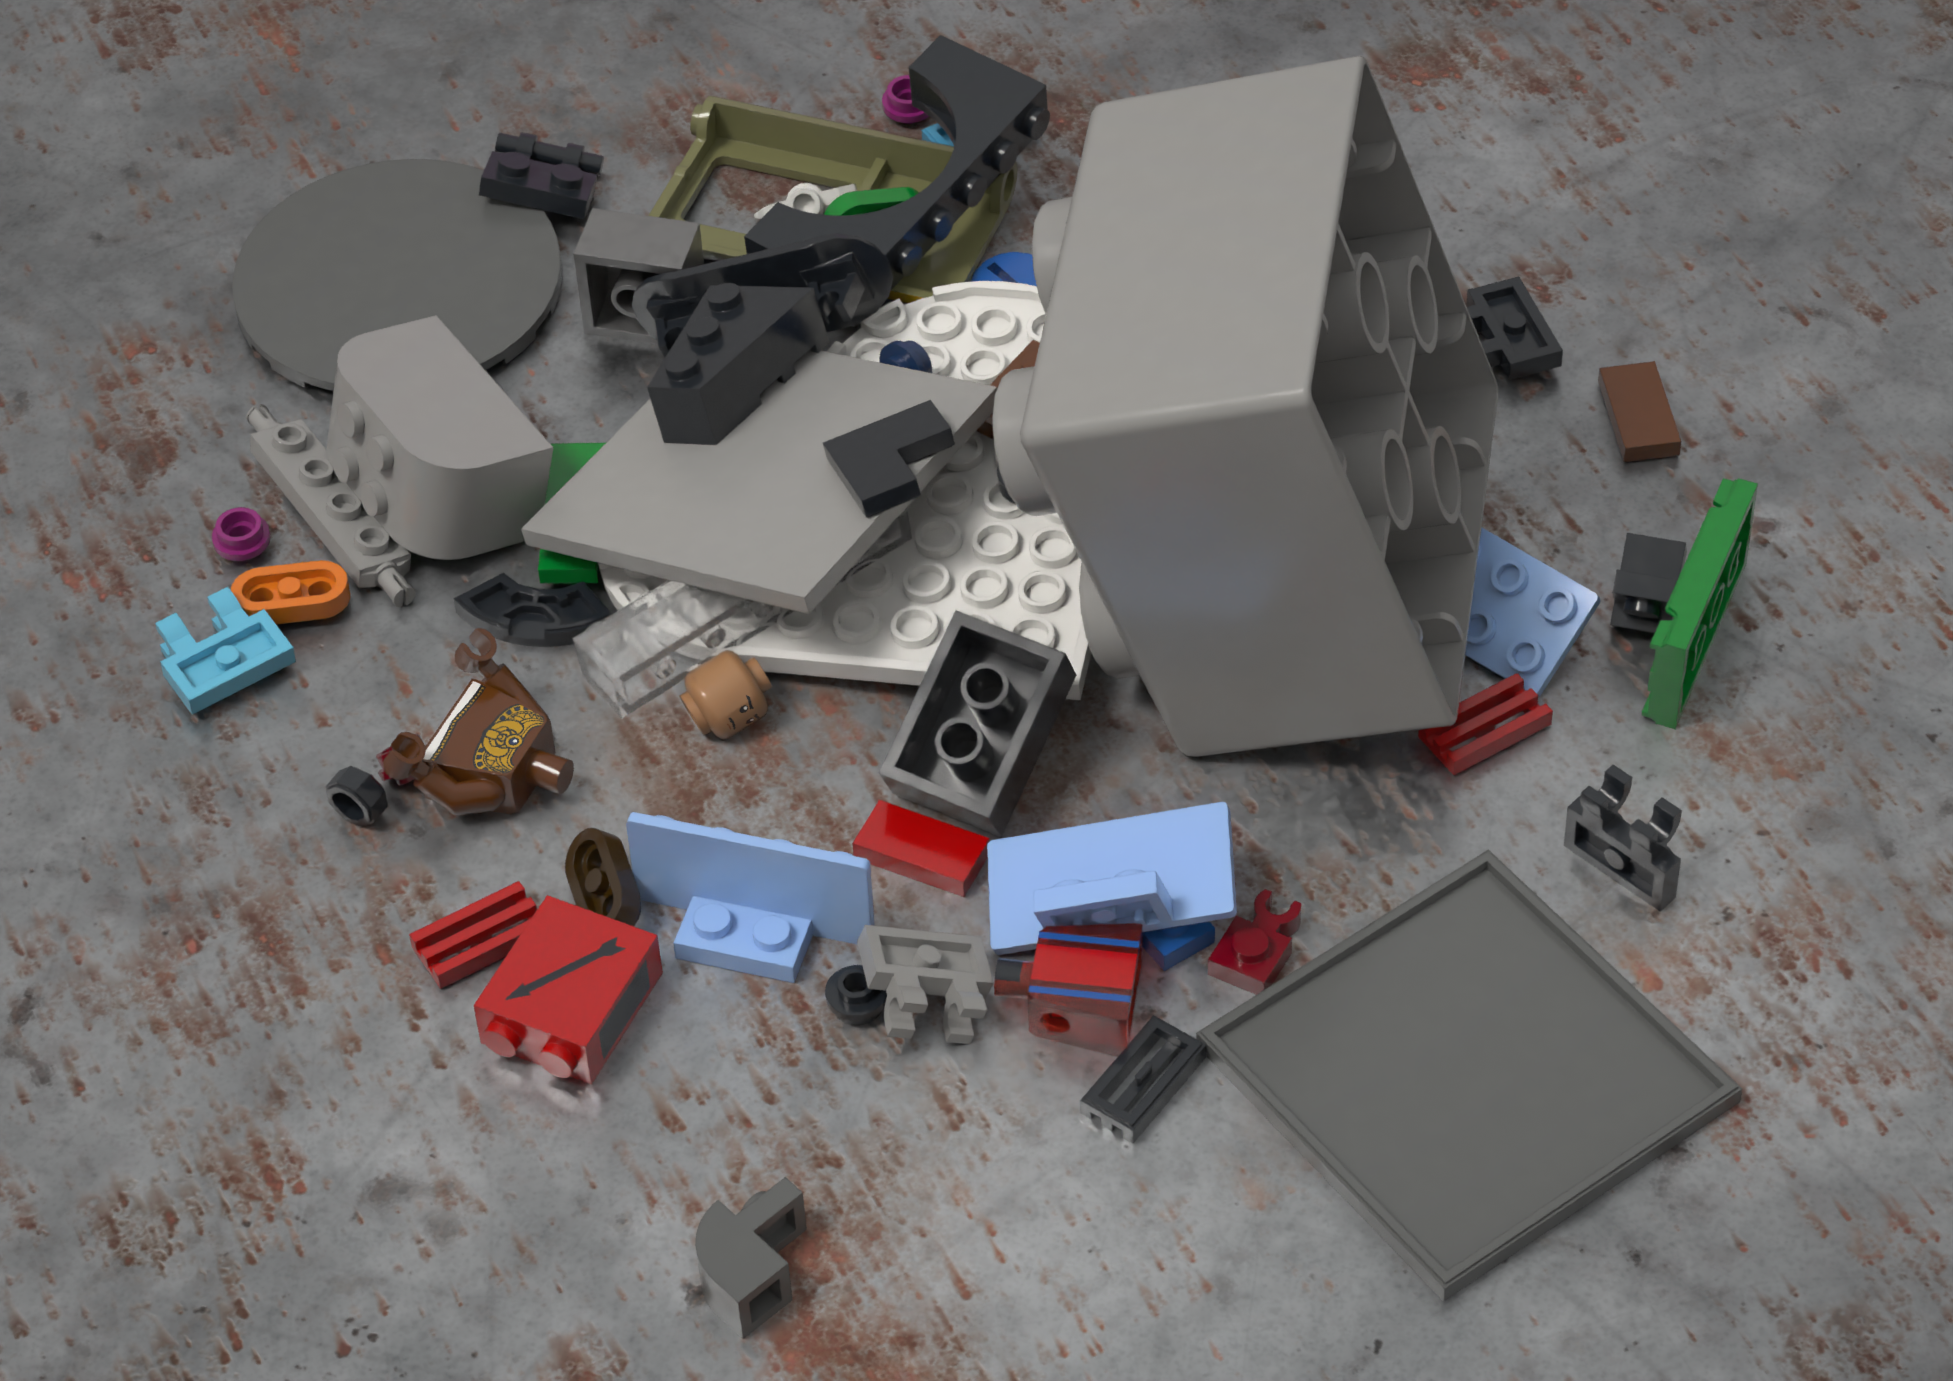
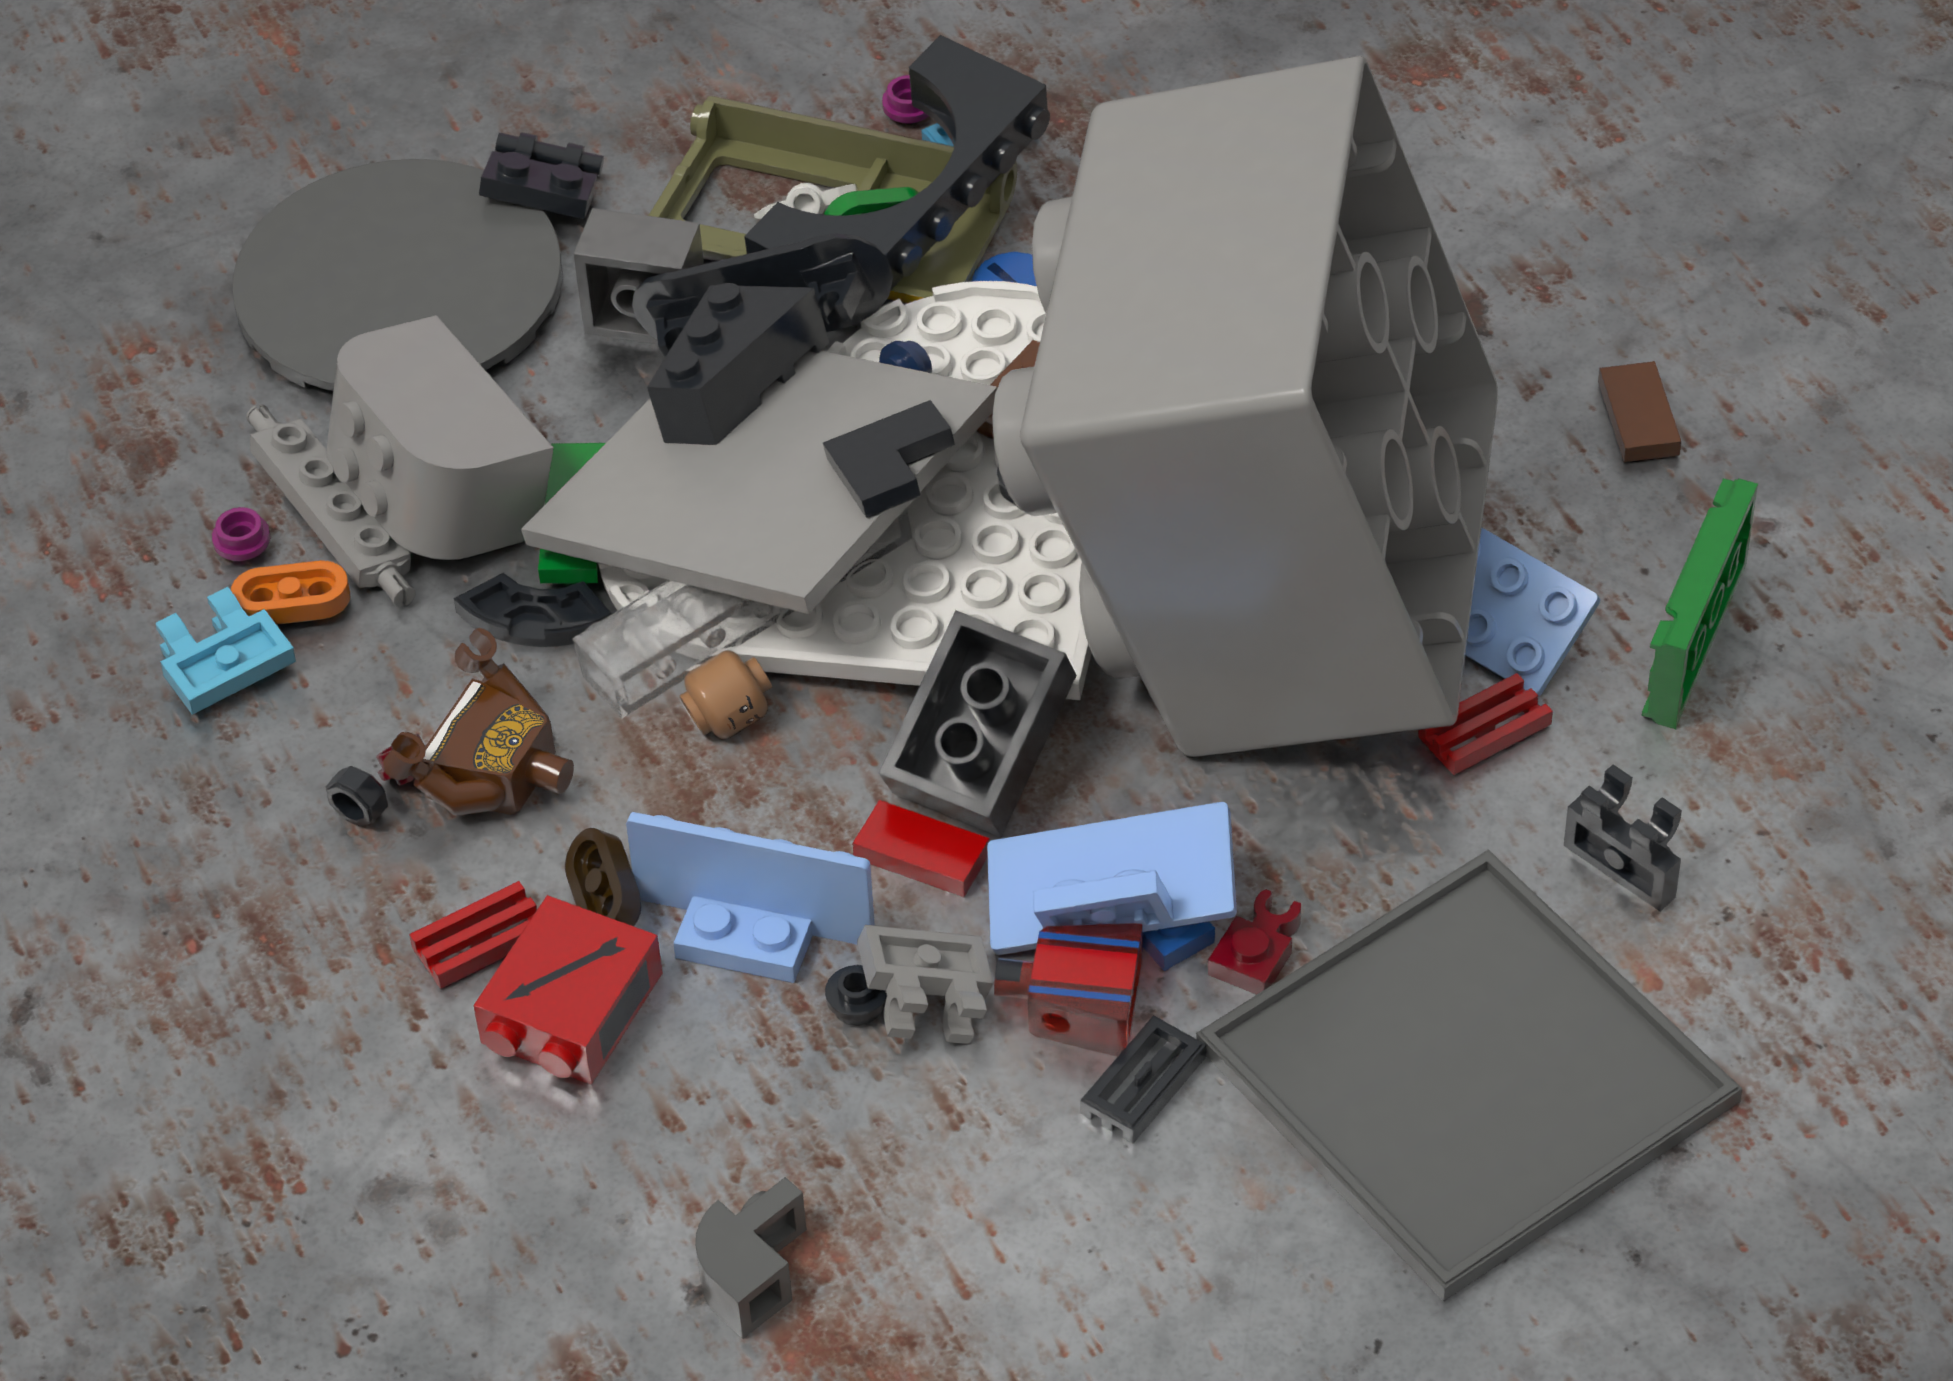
black plate [1466,276,1563,380] -> none
black brick [1610,533,1687,633] -> none

